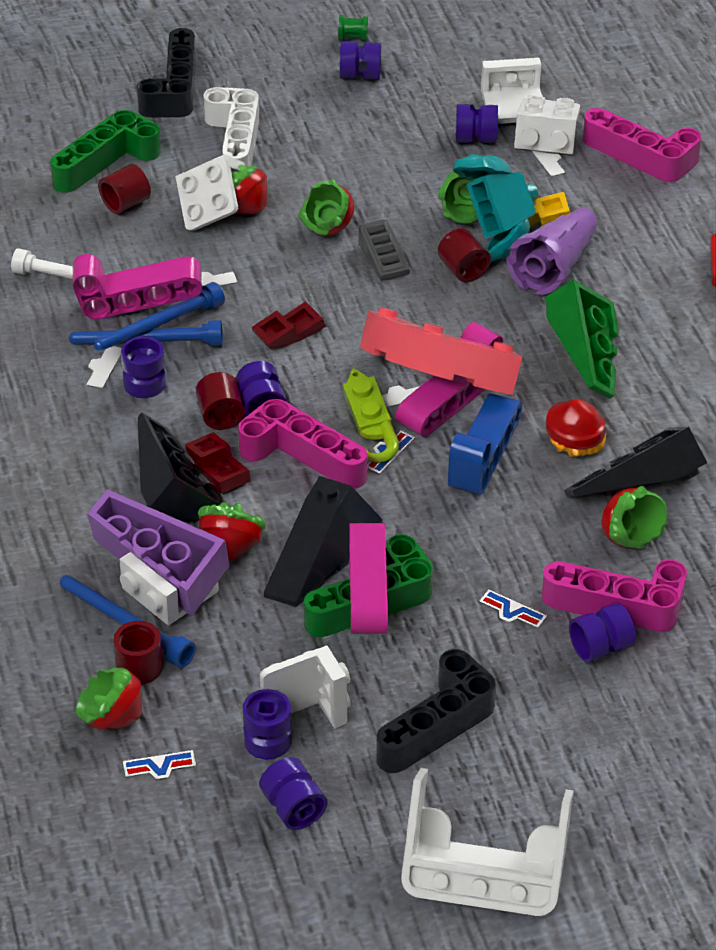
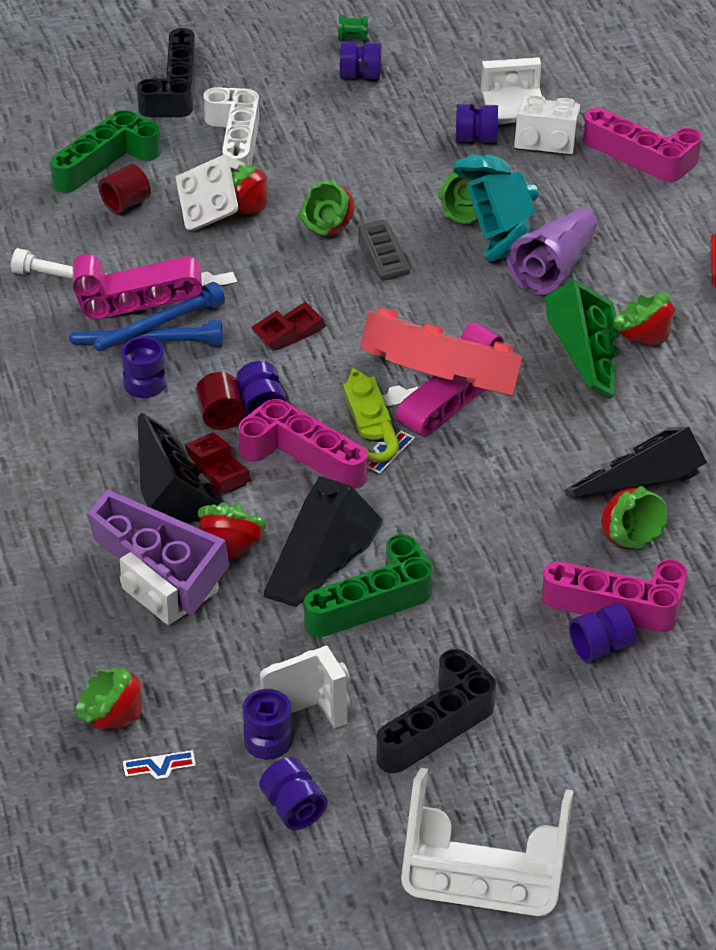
blue piece [60,575,196,668] -> none
white sticker [86,346,122,388] -> none
dark red piece [113,621,163,685] -> none
dark pink beam [349,523,388,634] -> none
dark red piece [438,228,491,282] -> none
blue beam [448,393,523,495] -> none
sticker [480,589,547,627] -> none
yellow plate [528,192,570,227] -> none
white sticker [531,150,565,176] -> none
red hair [545,399,606,457] -> none
none -> hair [613,292,675,346]

